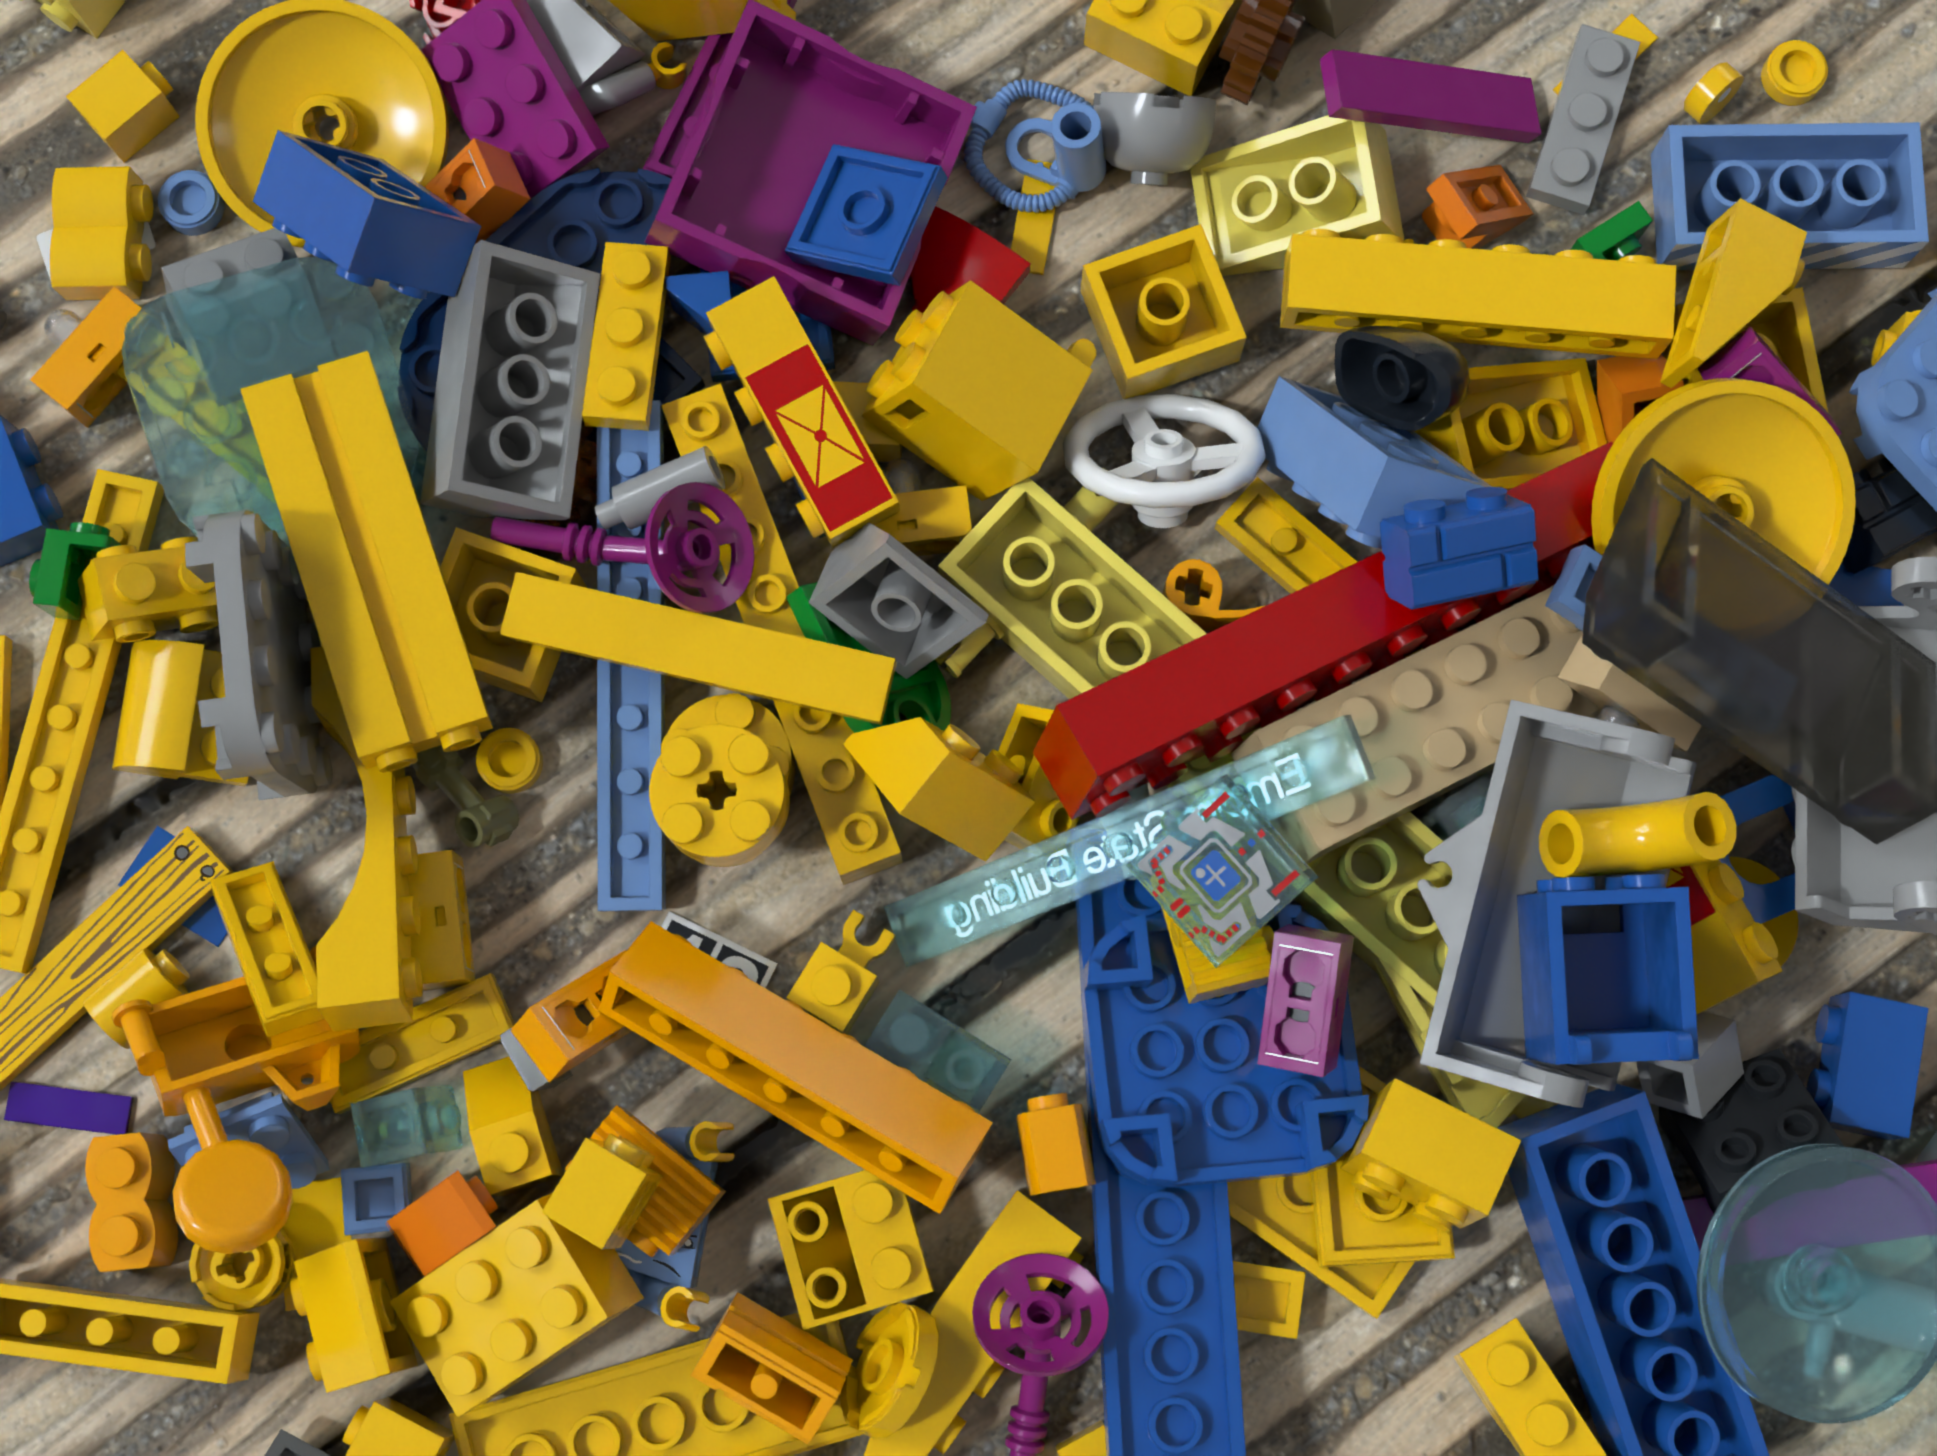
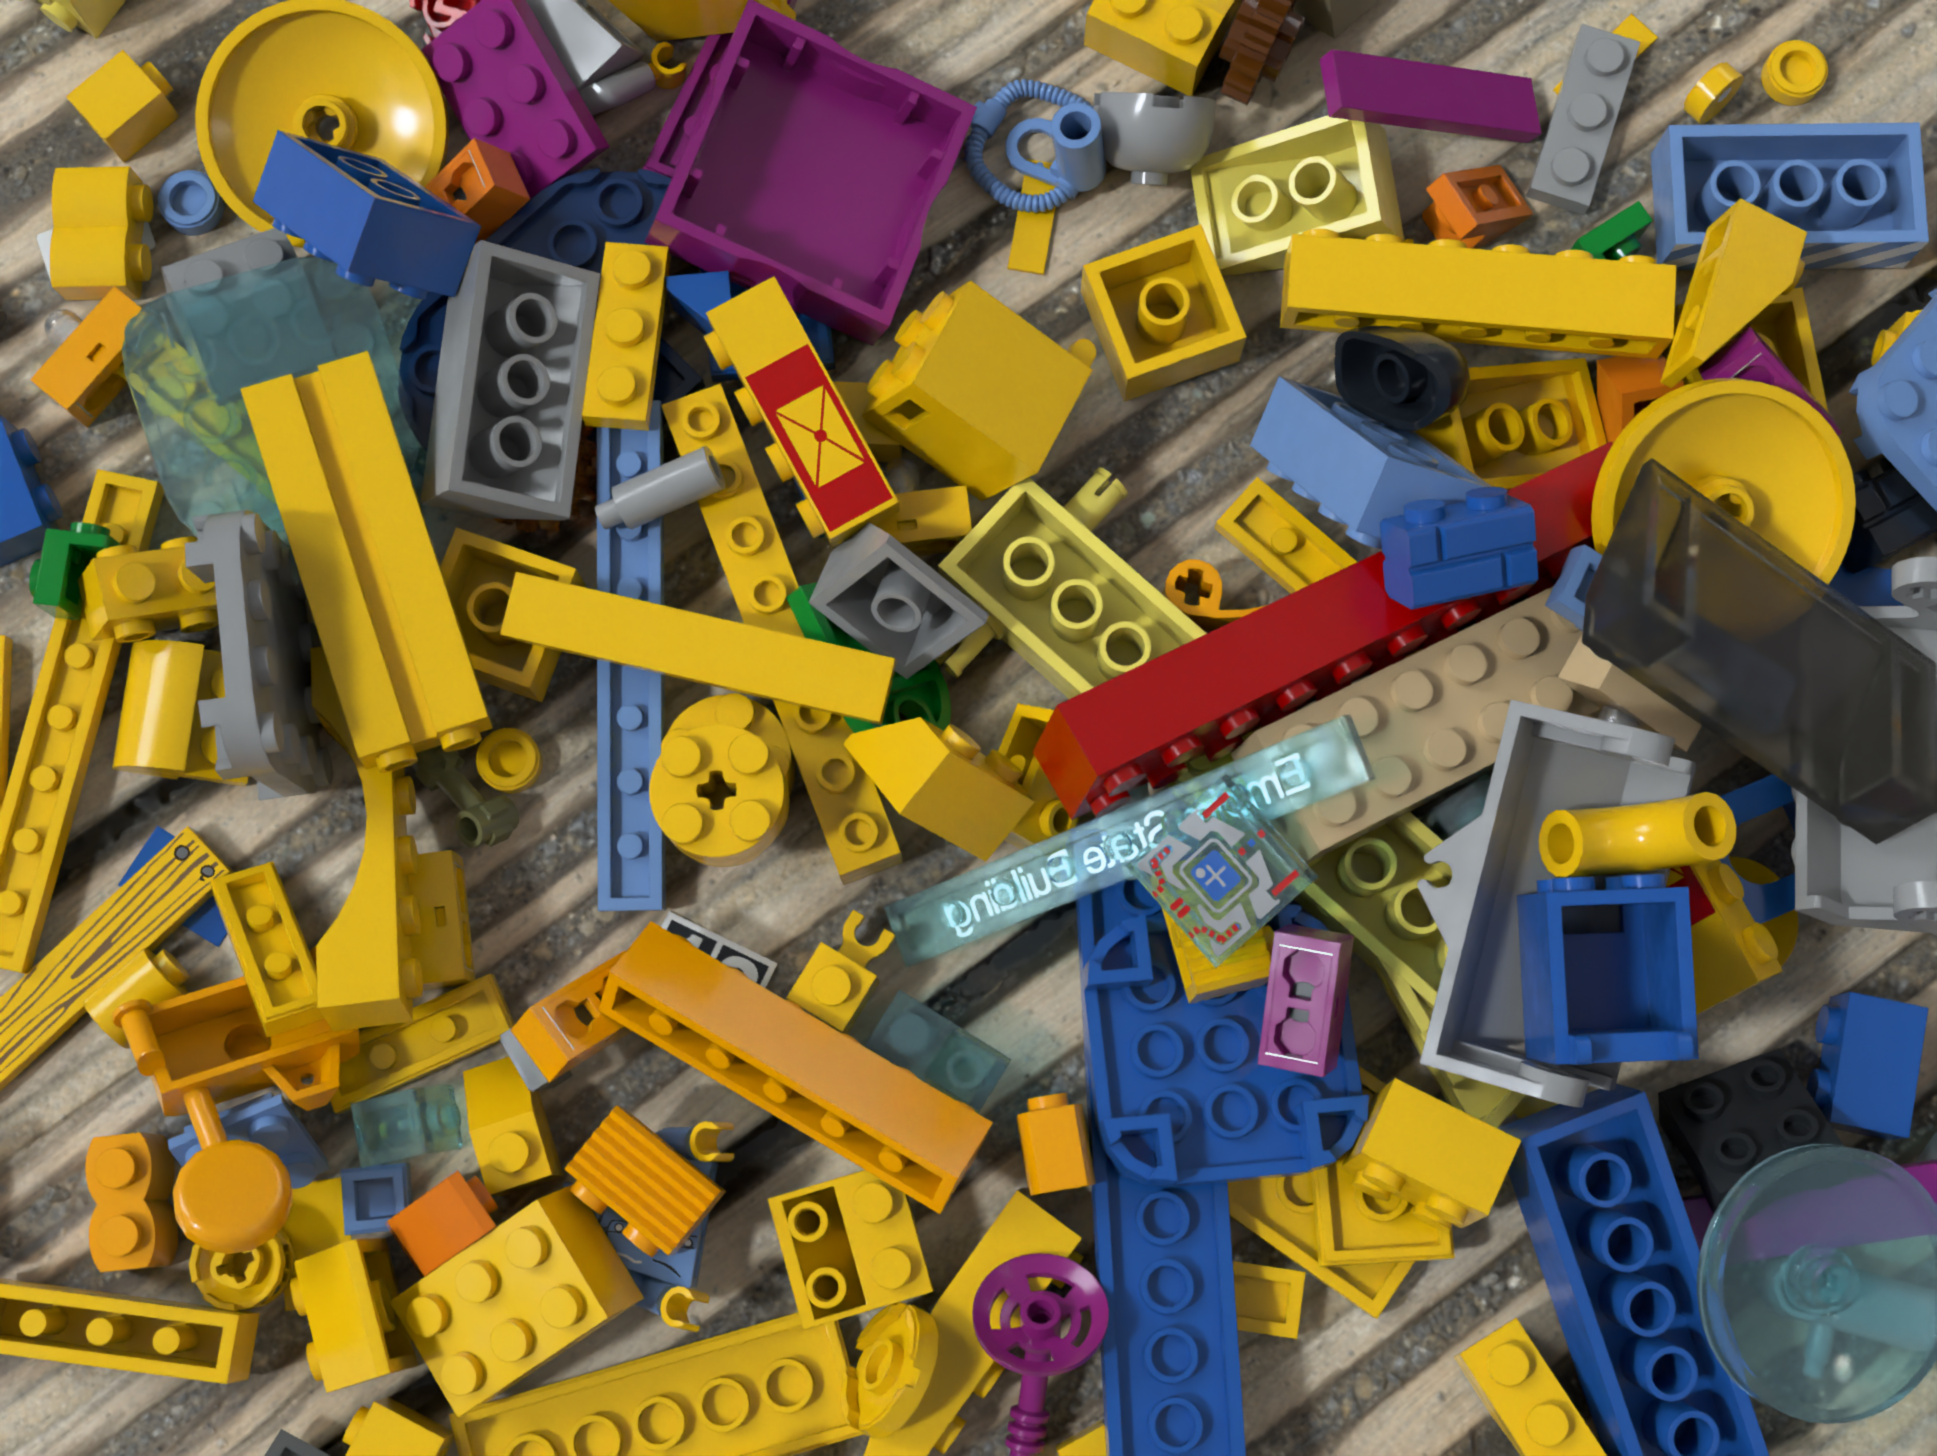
dark purple window [4,1081,134,1135] -> none
magenta dish [491,482,754,613] -> none
yellow brick [541,1133,663,1250] -> none
light orange brick [690,1292,853,1444] -> none
blue tile [785,144,948,286] -> none
red brick [909,206,1031,313] -> none
white piece [1063,394,1266,528] -> none
light grey brick [1636,1012,1744,1119] -> none

